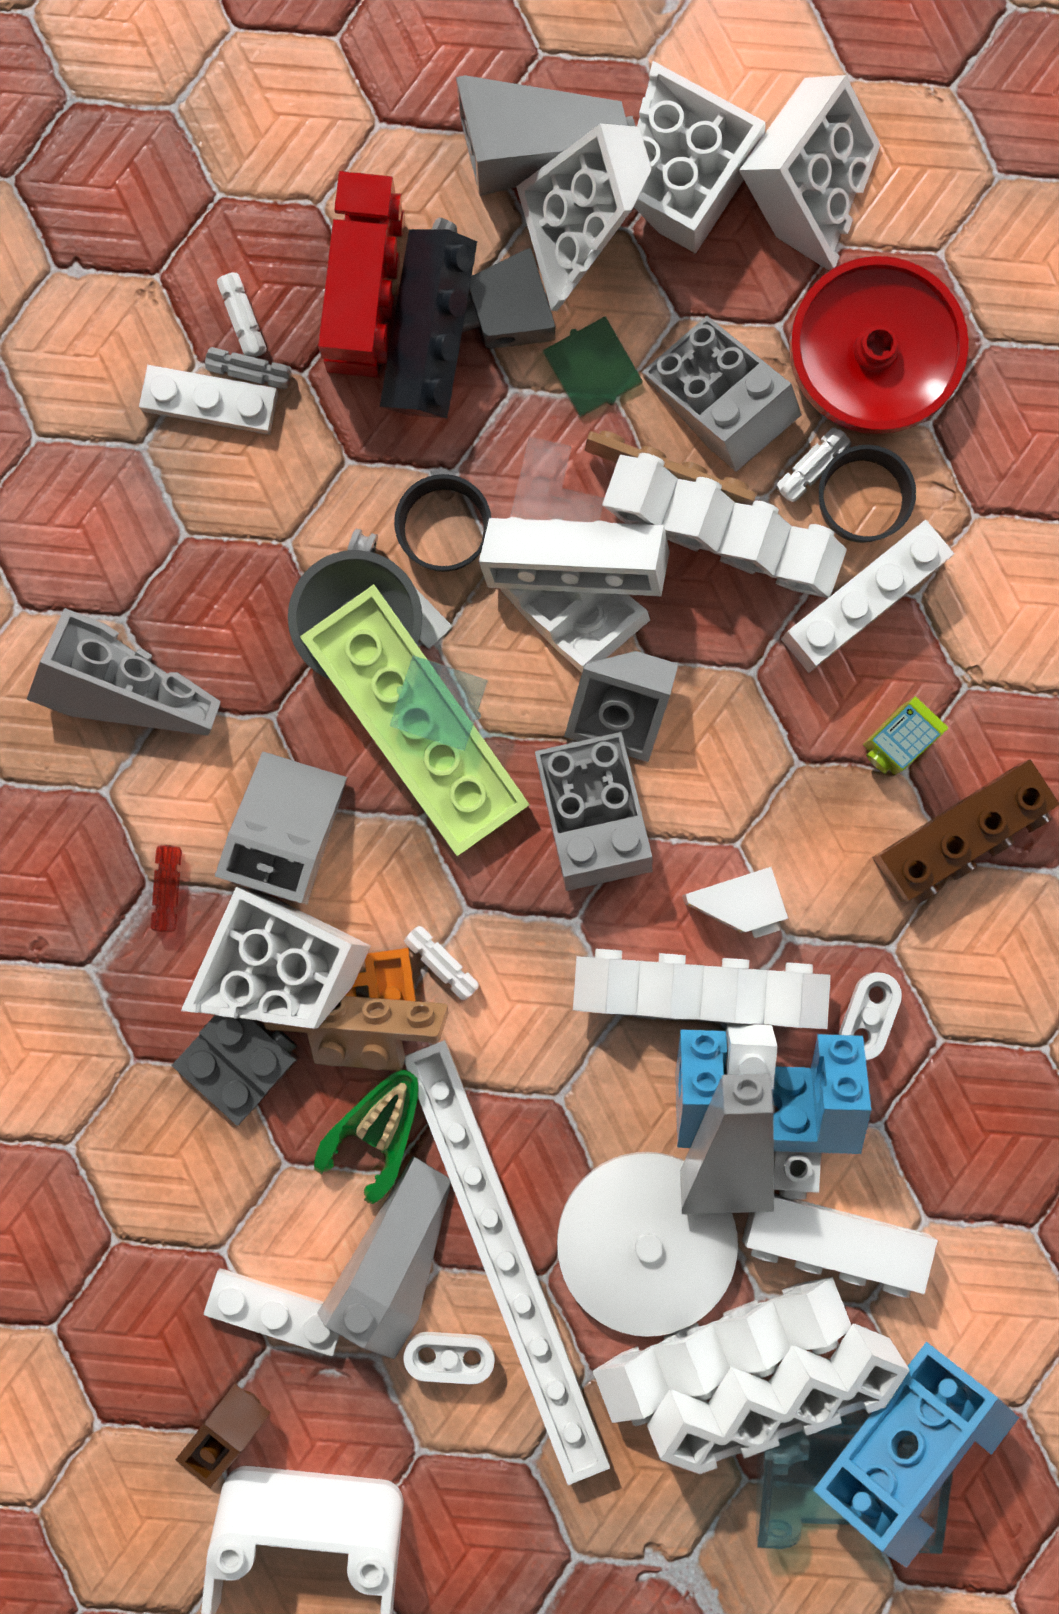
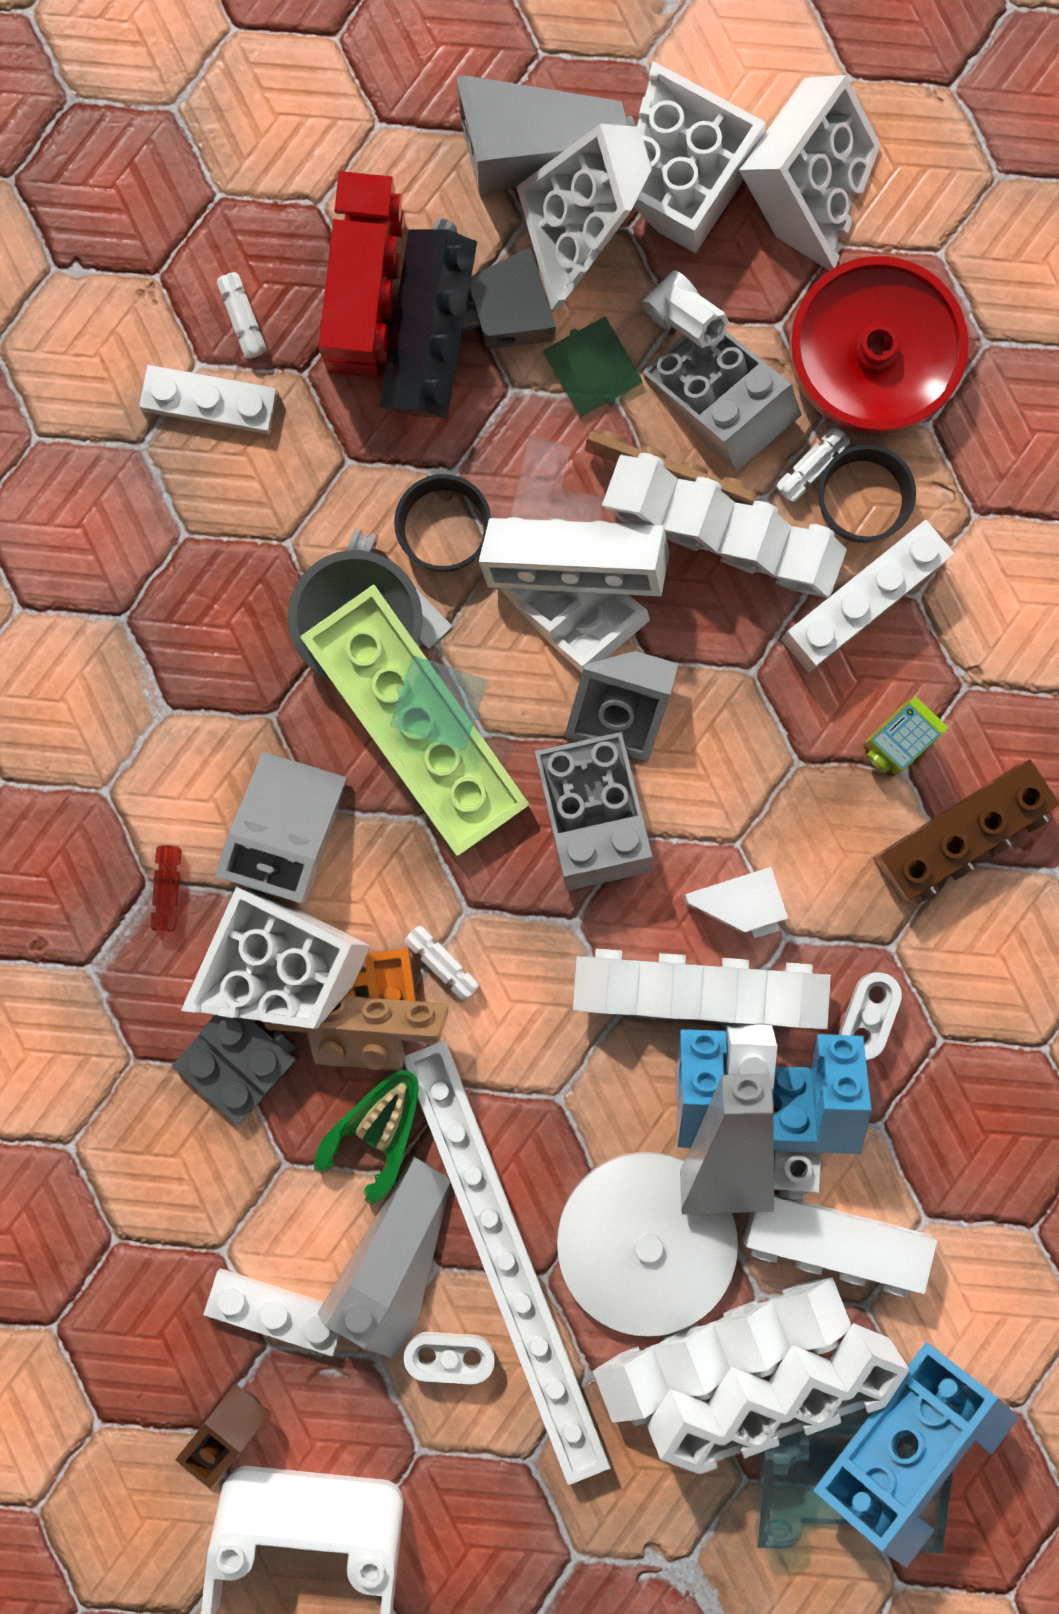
light grey wedge [27,608,221,736] -> none
light grey axle [205,347,291,389] -> none
none -> white piece [641,270,729,348]

